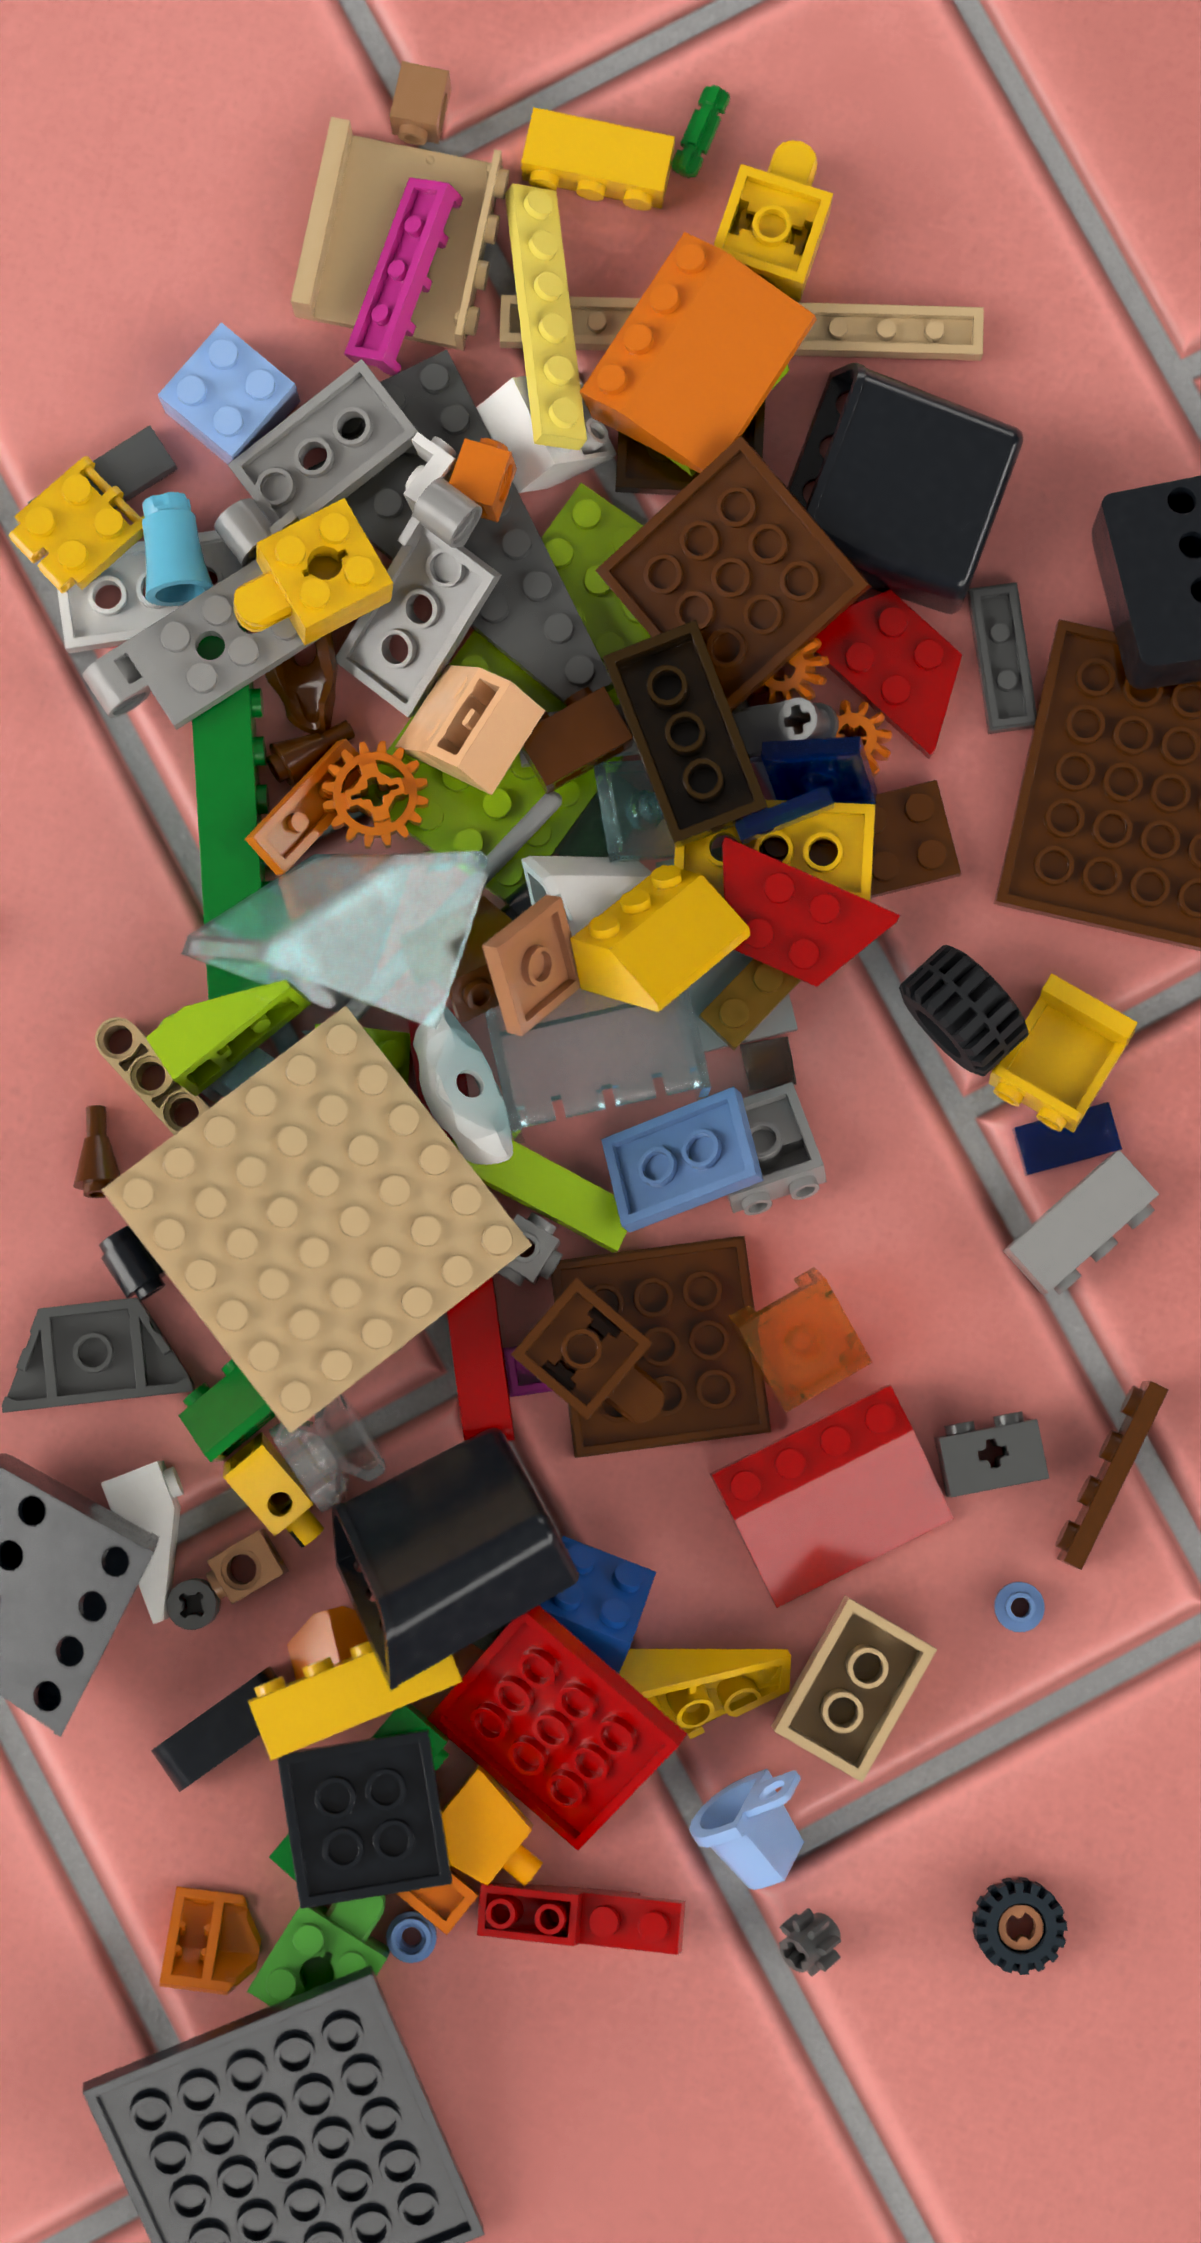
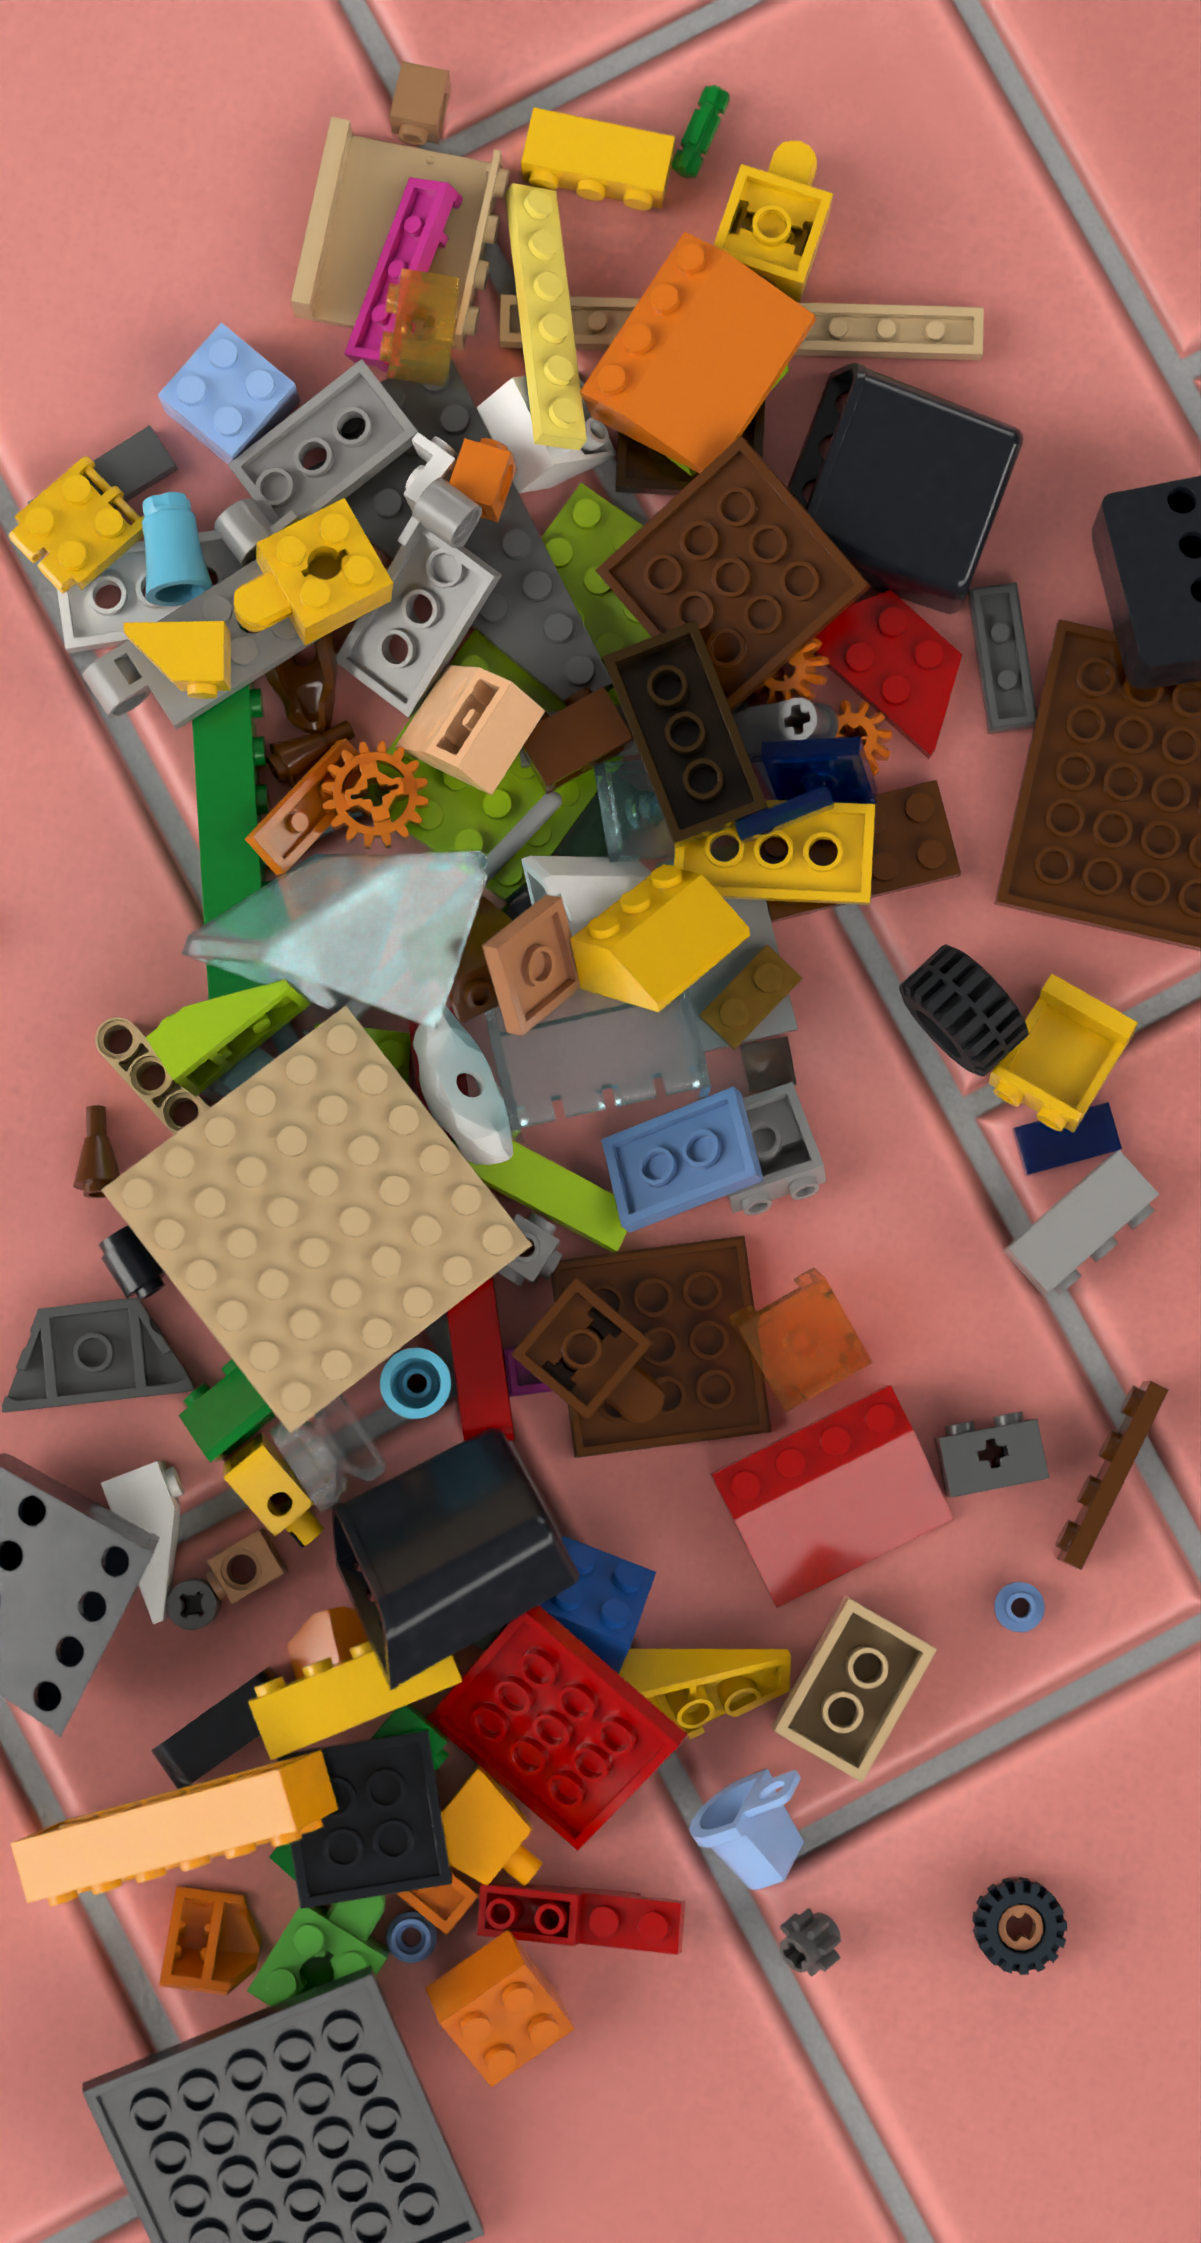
red wing [722,837,900,987] -> none
none -> light orange brick [10,1750,338,1906]
none -> yellow slope [124,621,231,699]
none -> clear yellow brick [379,268,460,386]
none -> medium azure plant [380,1348,451,1419]
none -> orange brick [425,1929,575,2088]

